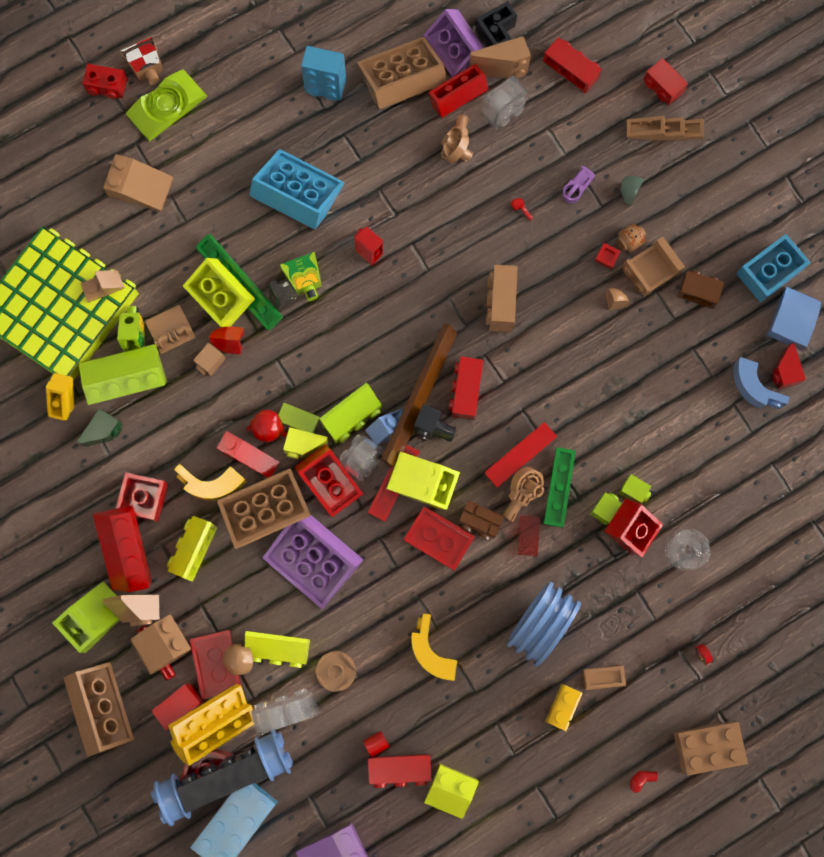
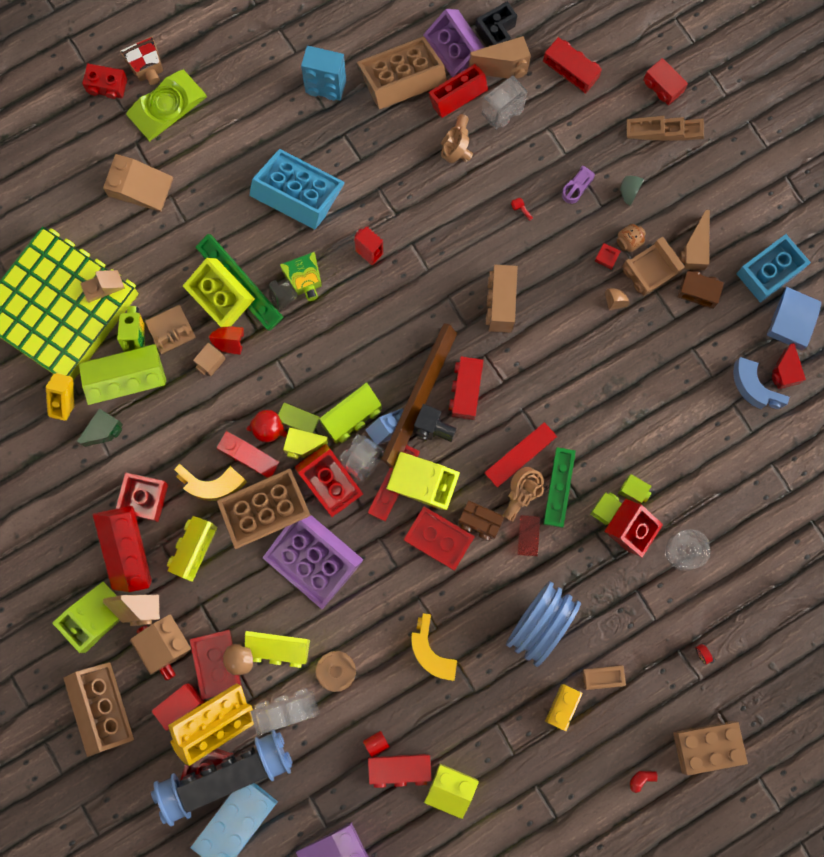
none -> medium nougat slope [679,210,710,270]

